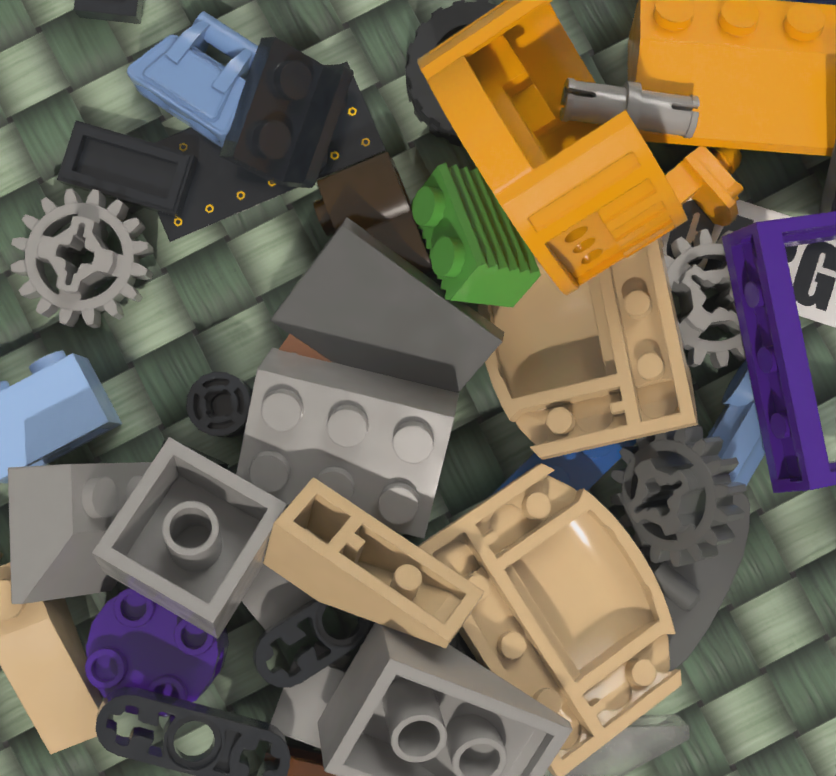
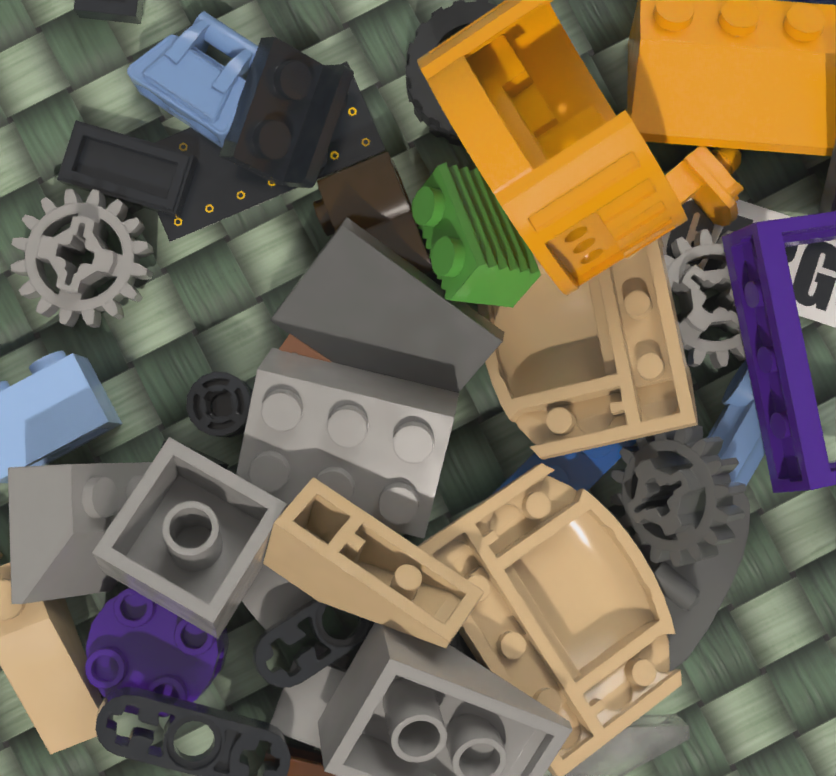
light grey pin [560,78,700,139] -> none

